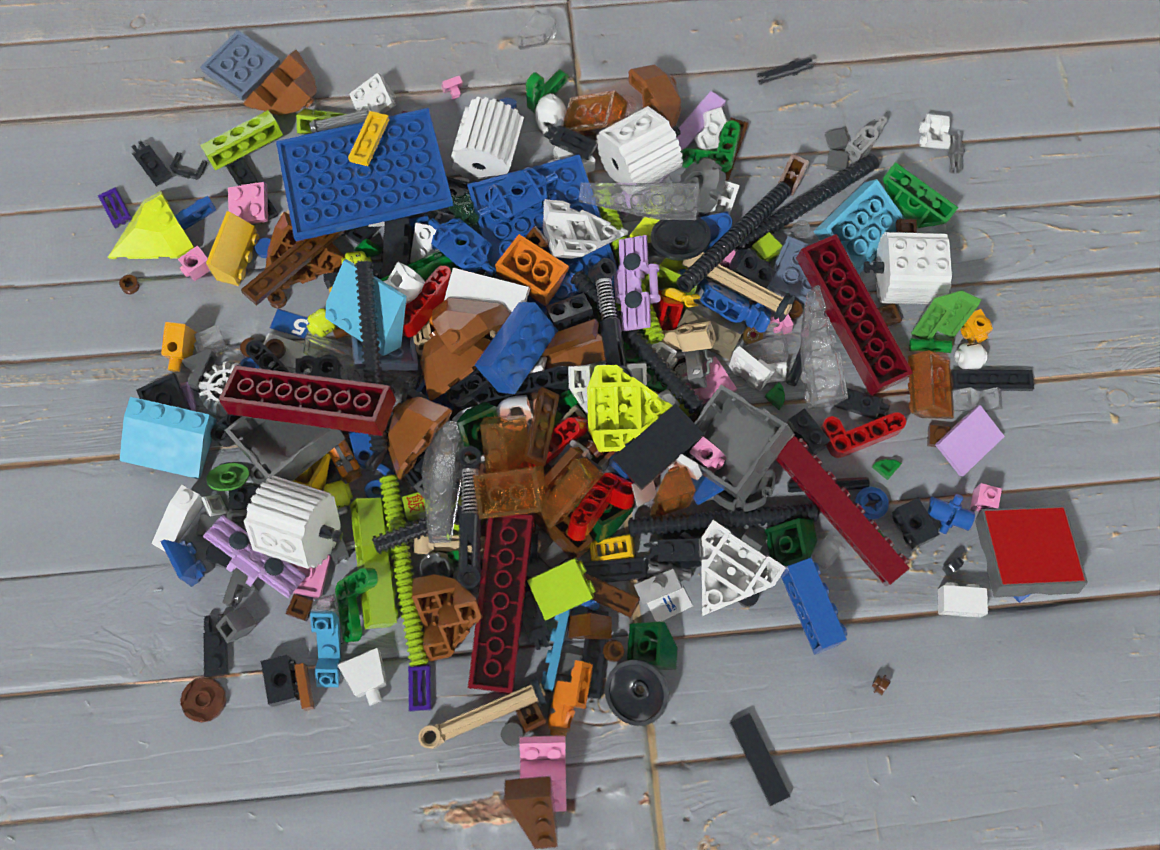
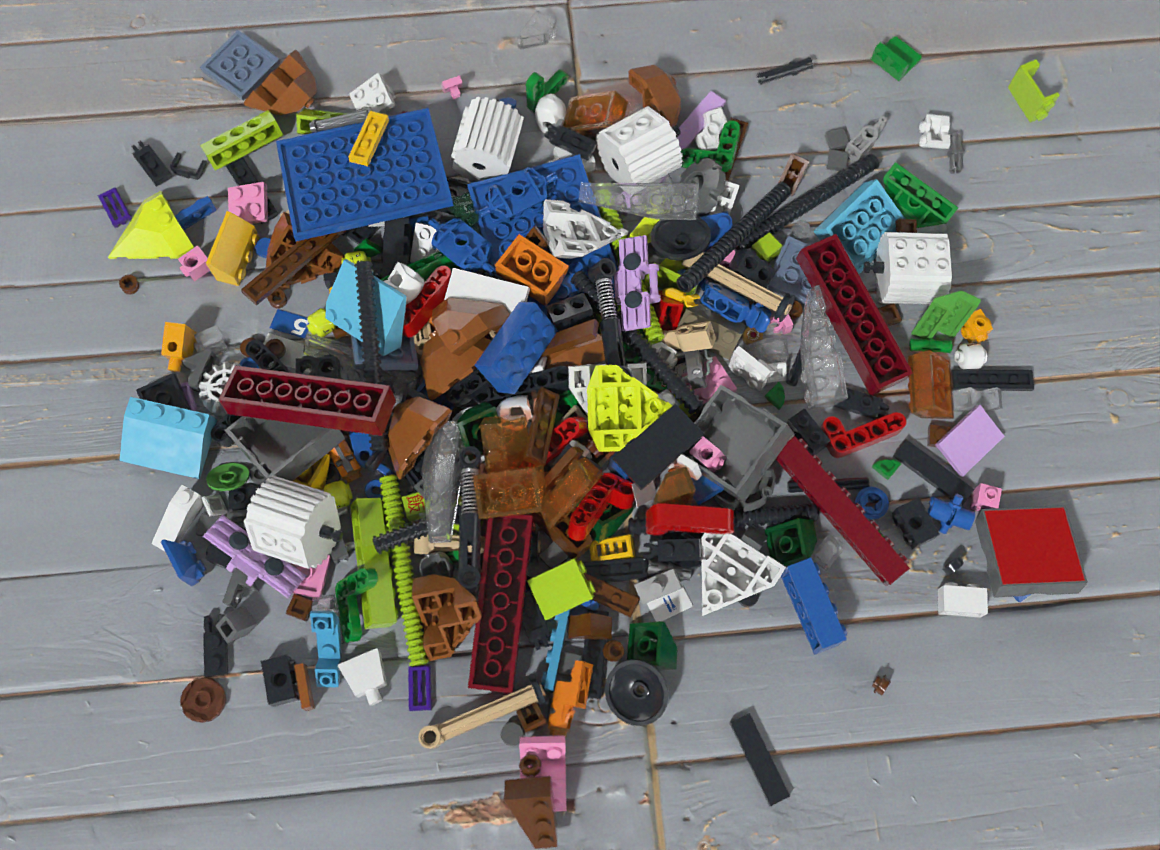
none -> reddish brown plate [519,754,542,777]
none -> red beam [646,504,734,535]
none -> green bracket [871,36,922,81]
none -> black tile [893,439,975,506]
none -> lime panel [1008,59,1060,122]

